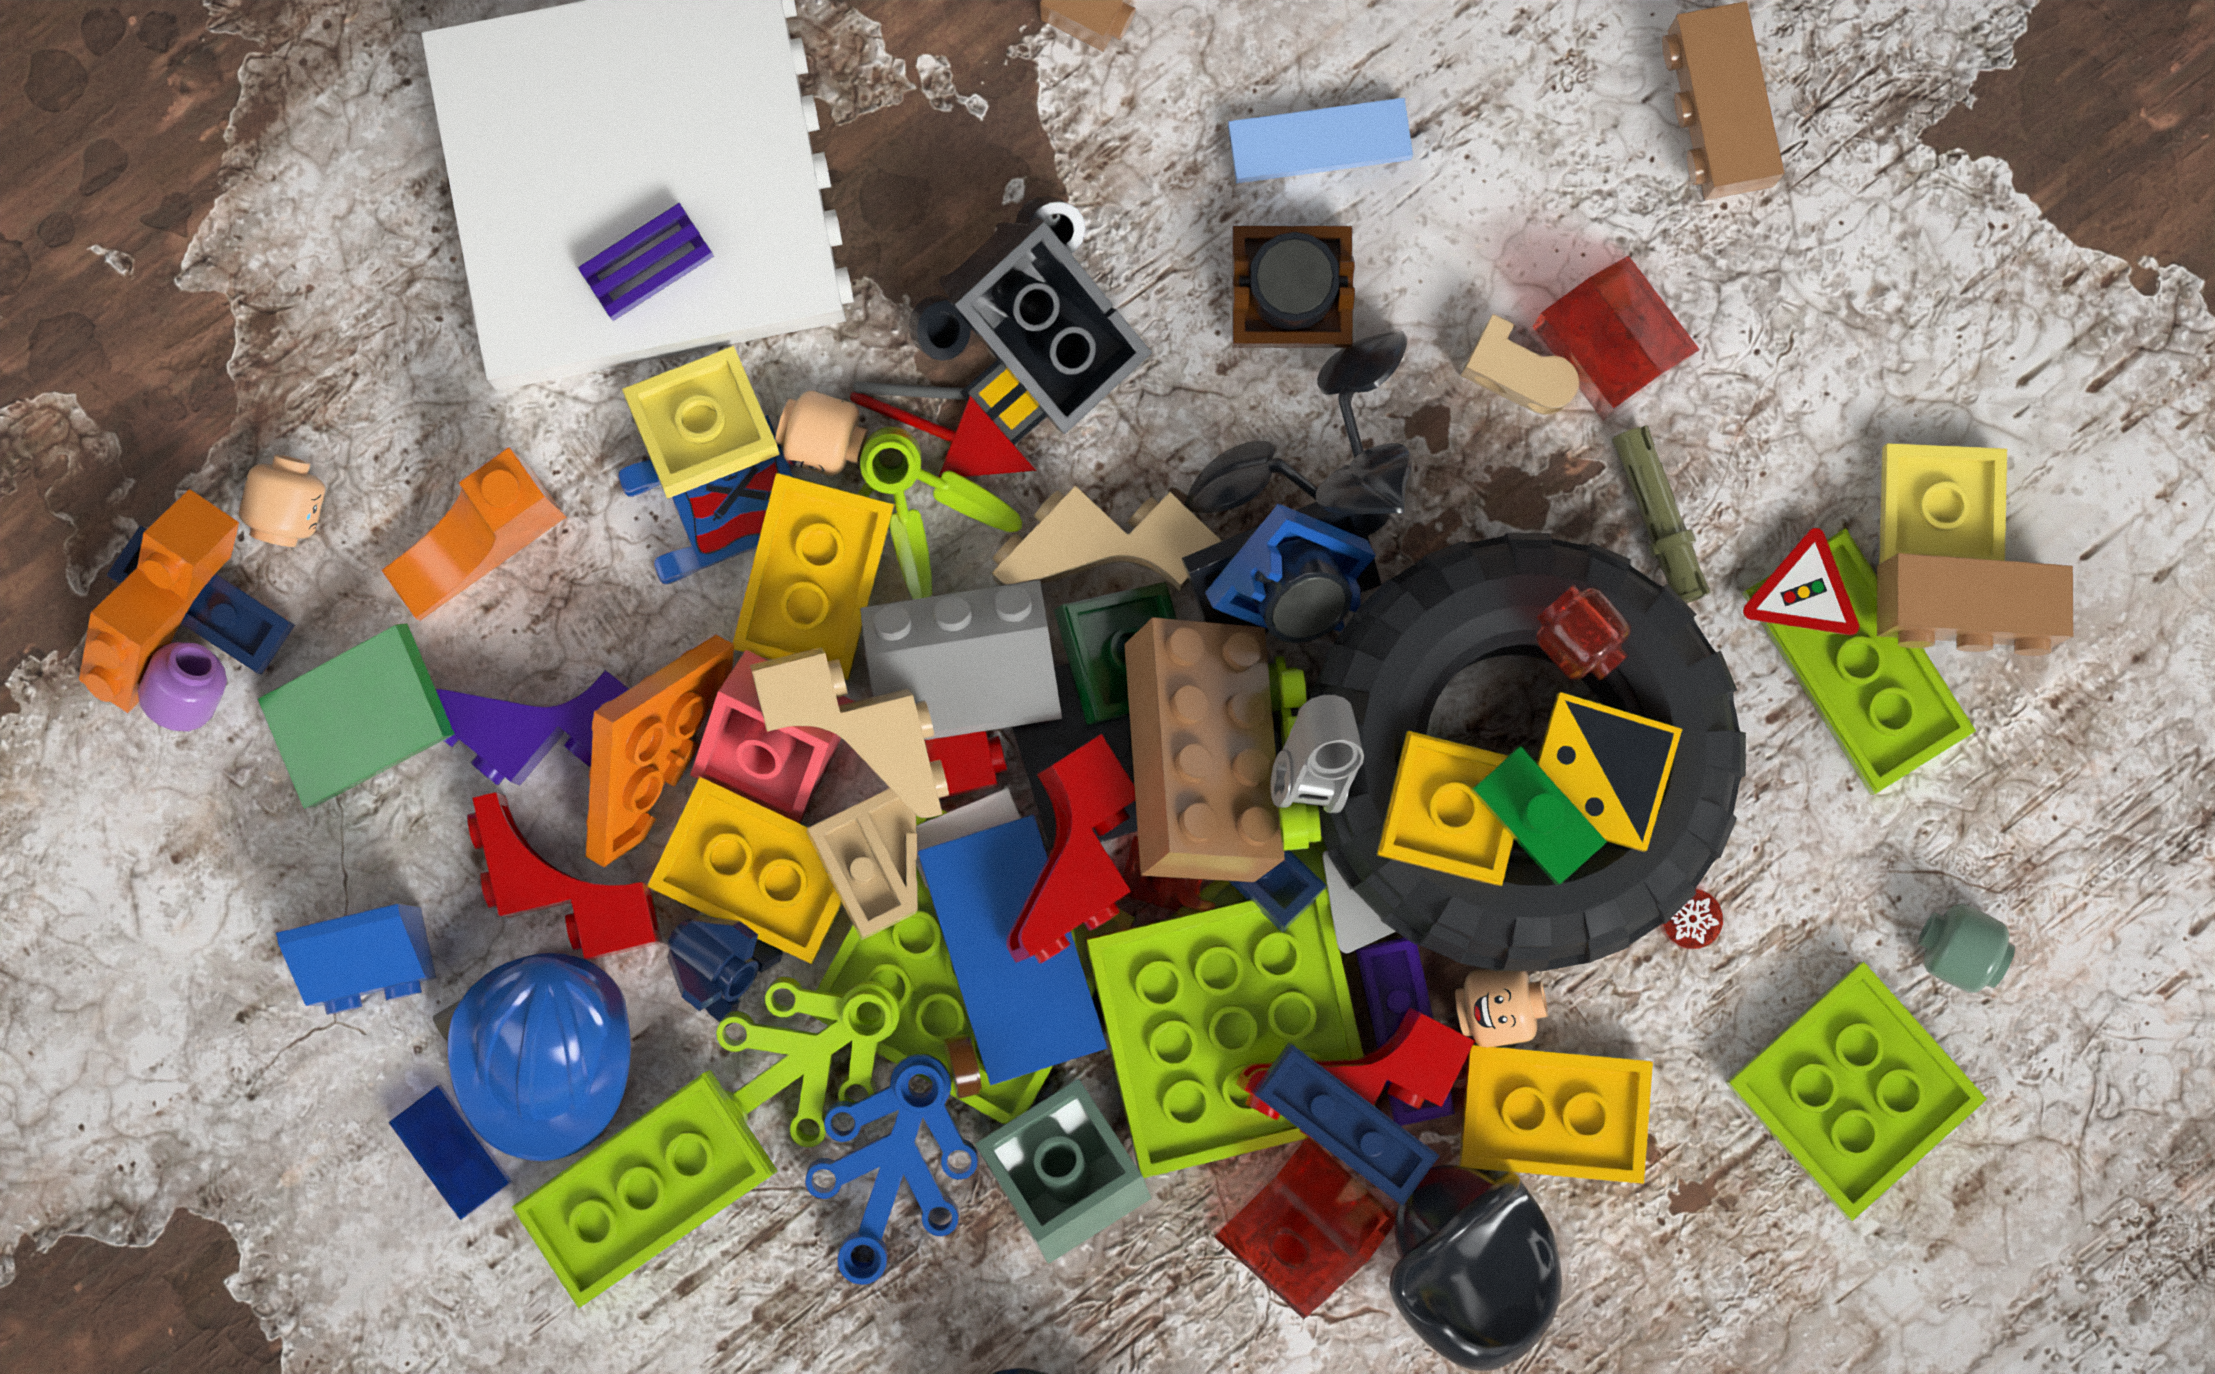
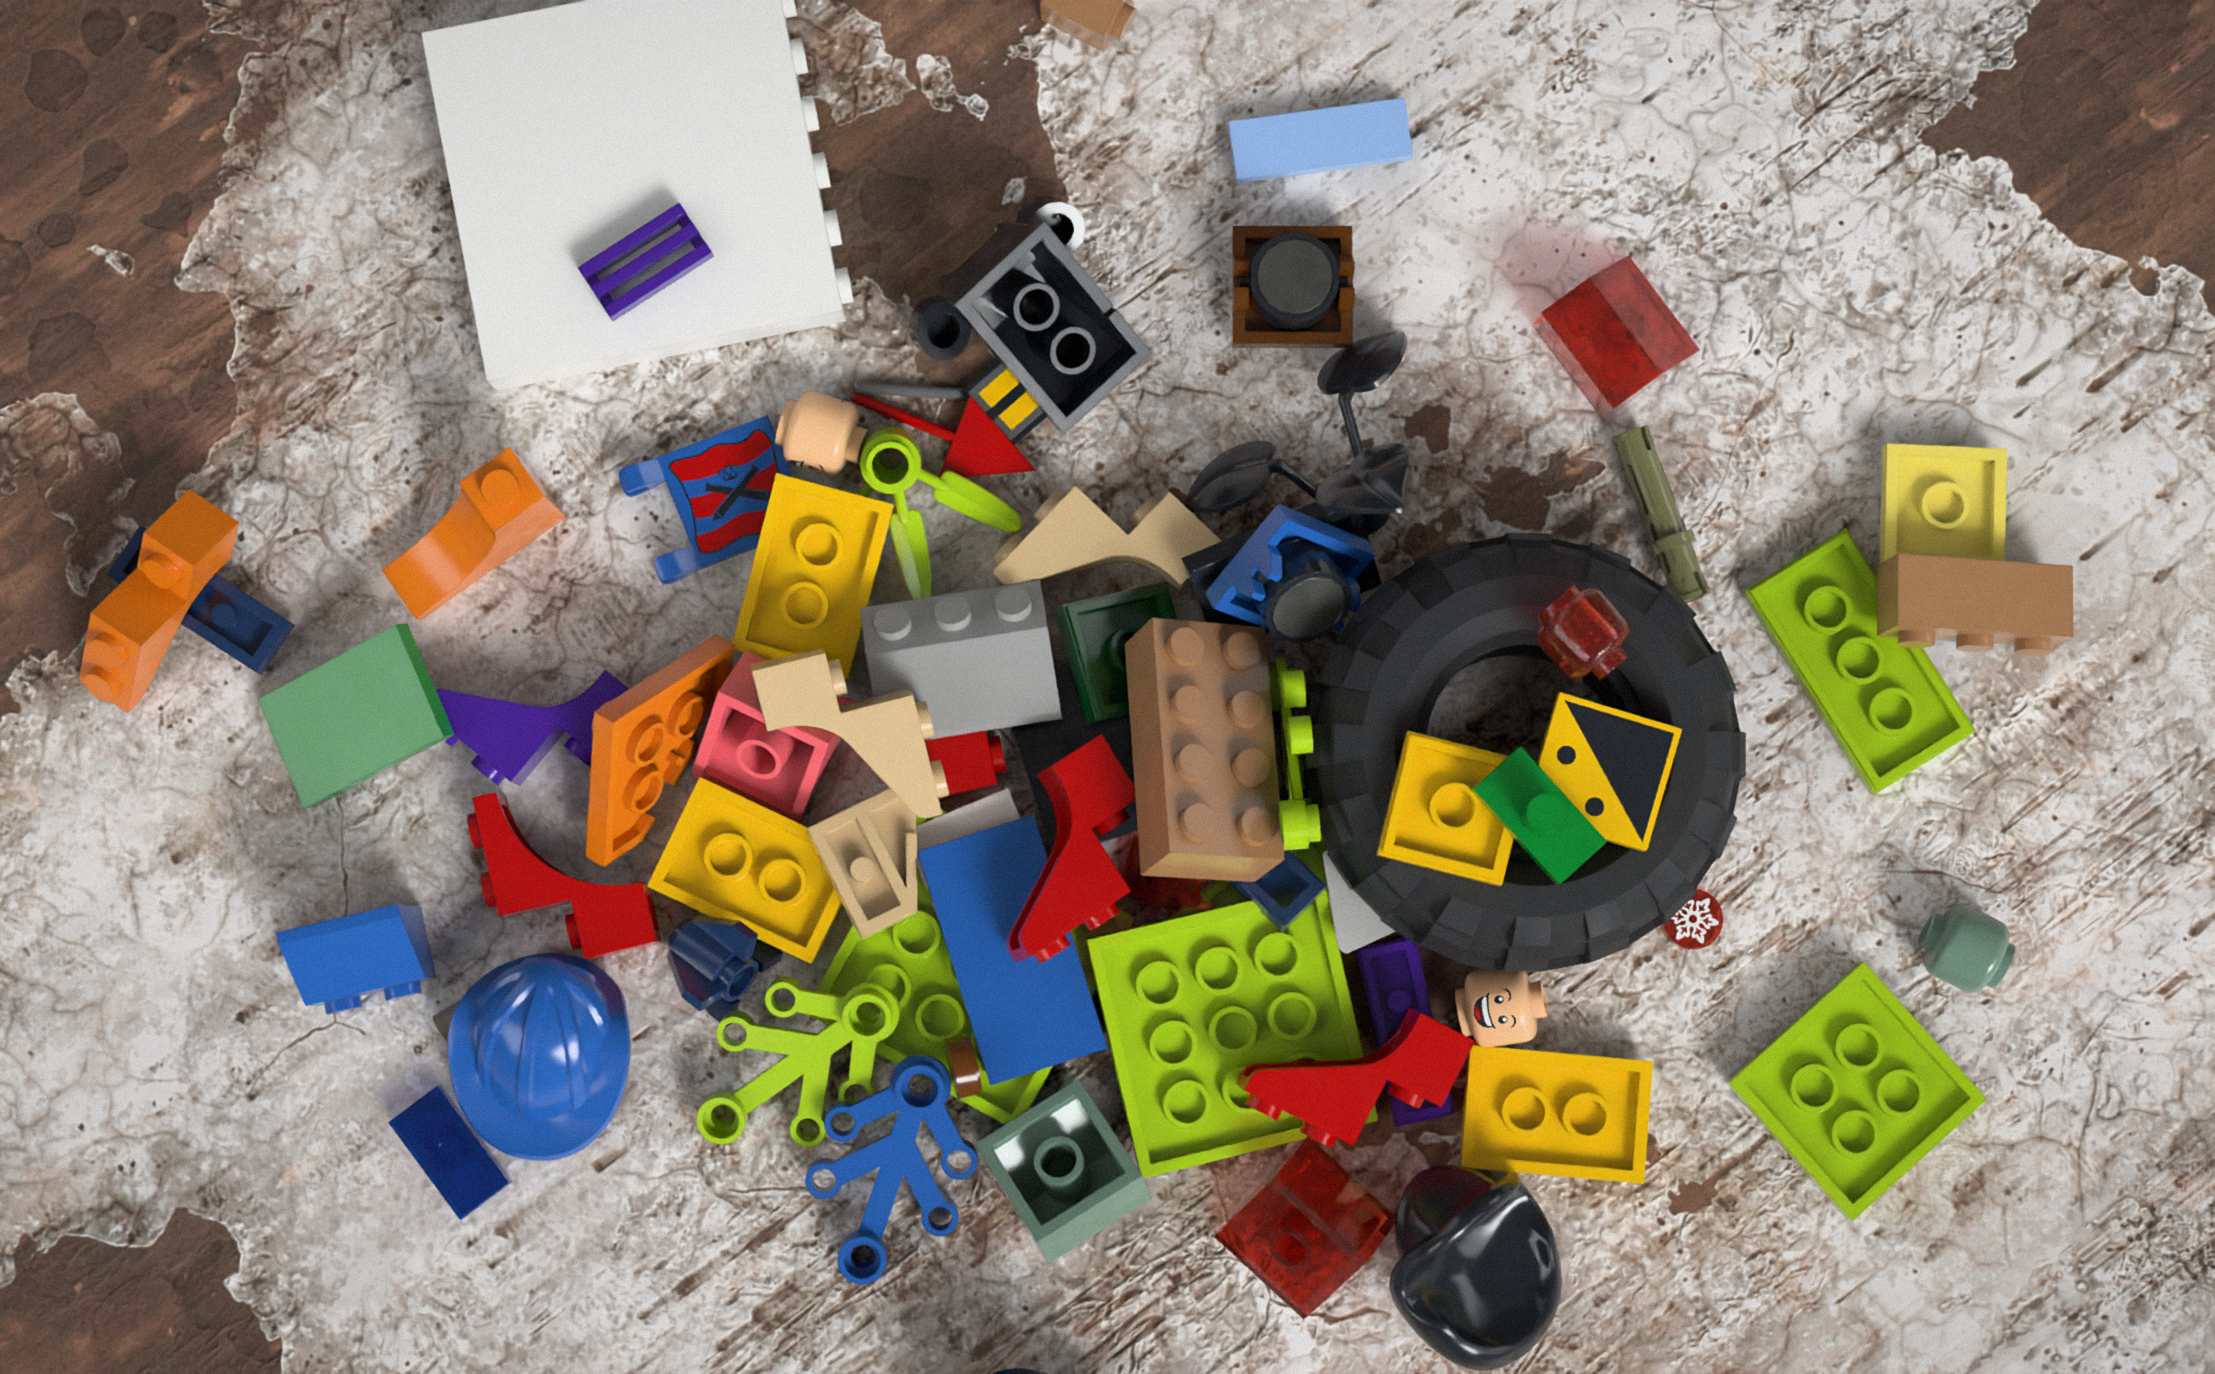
medium lavender head [138,642,227,732] -> none
light nougat head [239,454,326,547] -> none
lime tile [512,1070,778,1309] -> none
light yellow plate [622,346,779,499] -> none
dark blue tile [1252,1042,1439,1206] -> none
light grey piece [1271,695,1364,814] -> none
tan leg [1460,314,1579,415] -> none
medium nougat brick [1662,1,1785,201] -> none
sticker [1743,528,1859,635] -> none

